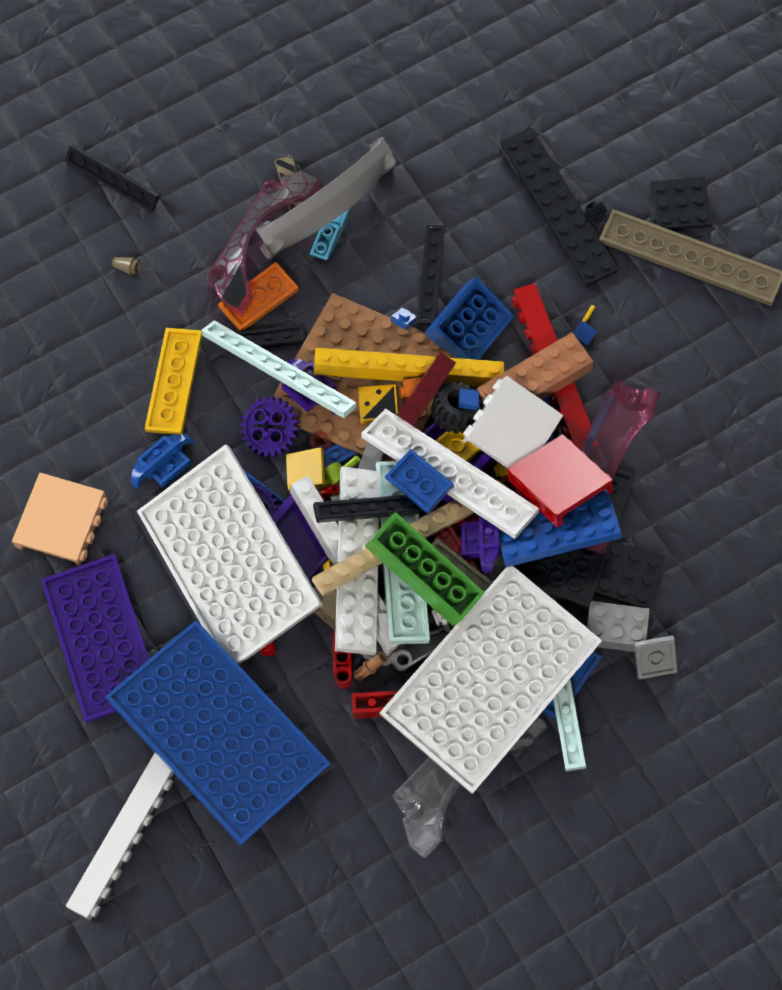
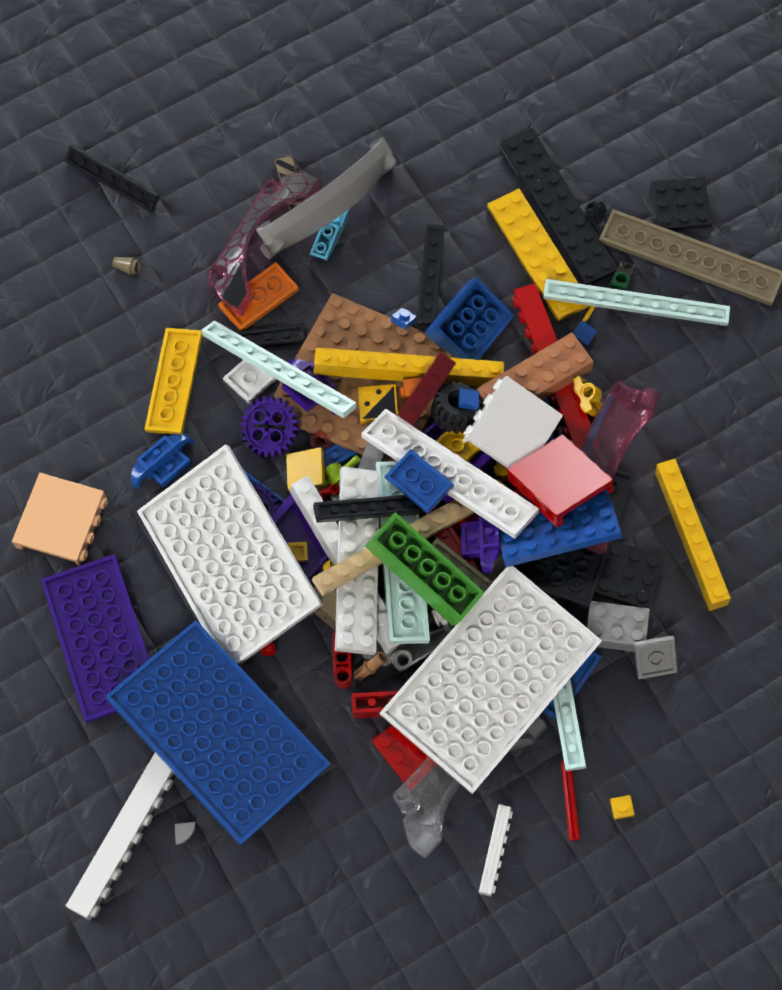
none -> light grey tile [175,822,196,845]
none -> white tile [223,360,276,404]
none -> yellow plate [287,542,308,563]
none -> red plate [372,725,439,789]
none -> white piece [479,804,513,896]
none -> yellow plate [487,189,589,322]
none -> light aqua plate [543,279,730,326]
none -> red axle [561,761,580,841]
none -> yellow plate [573,376,607,419]
none -> leg [610,260,636,291]
none -> yellow plate [610,795,635,820]
none -> yellow brick [655,459,731,611]

